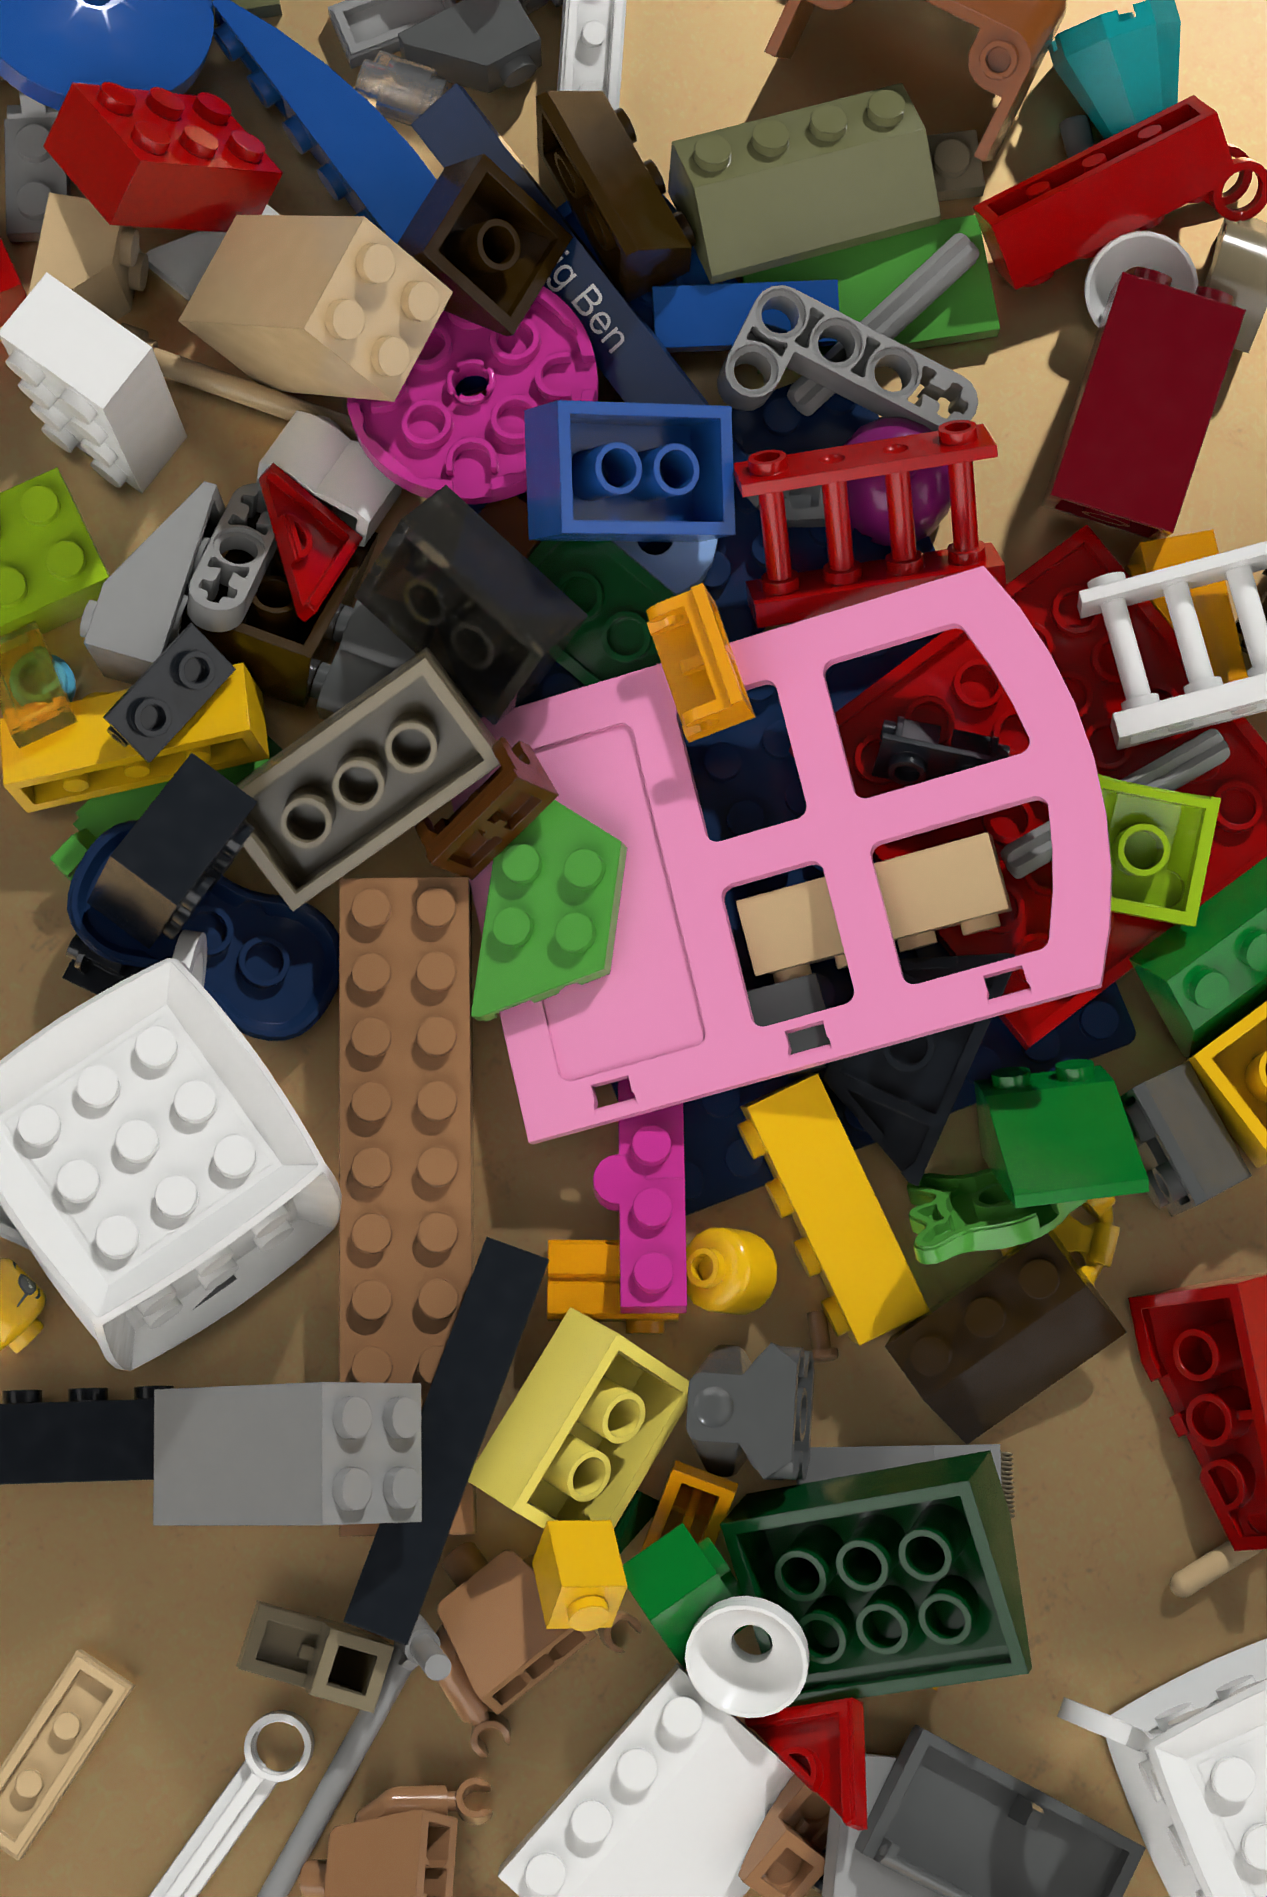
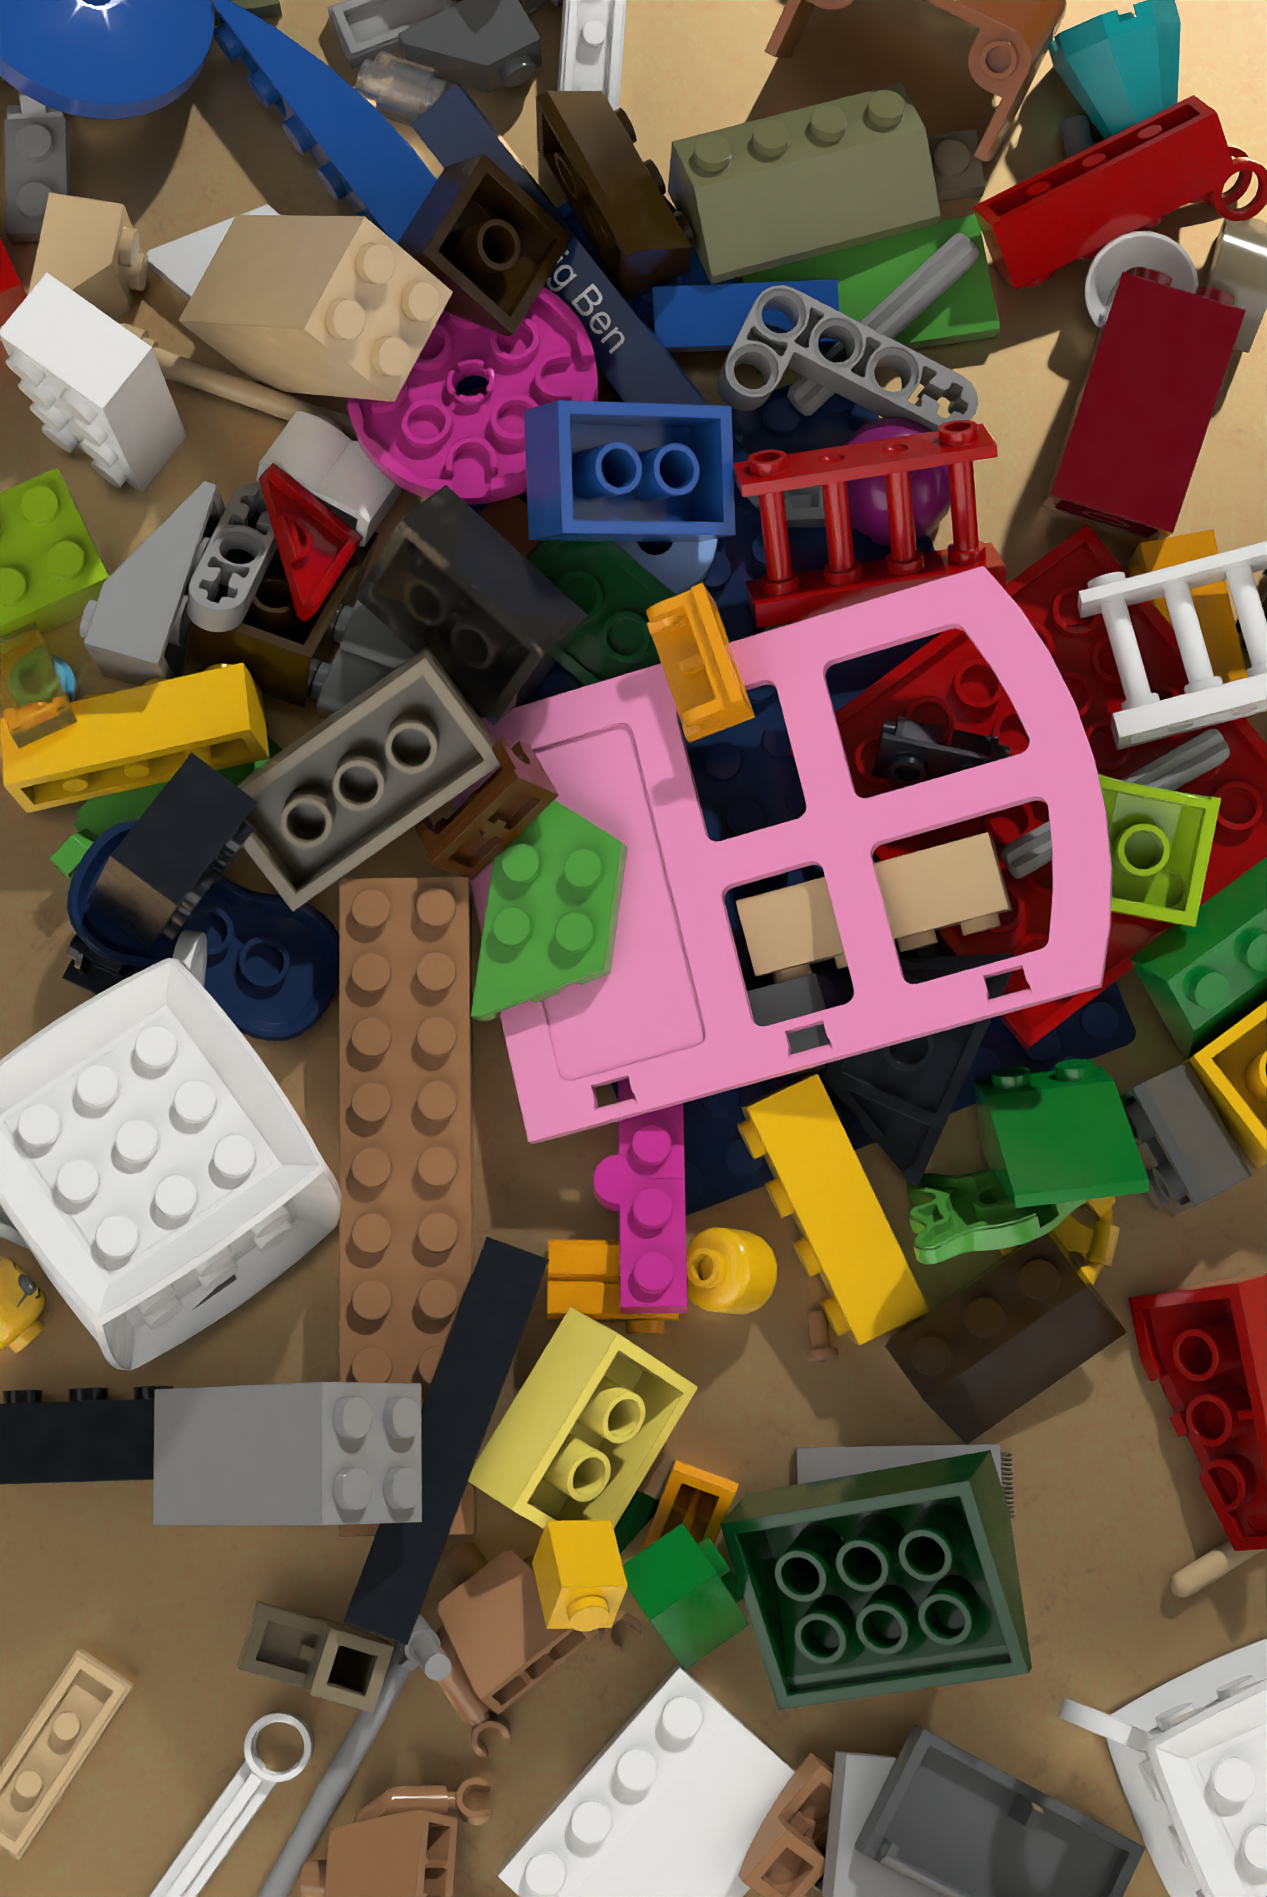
red brick [43,82,283,232] -> none
black hinge [103,623,236,763] -> none
white piece [685,1596,809,1718] -> none
dark grey piece [686,1342,815,1481] -> none
red tile [745,1697,868,1831] -> none

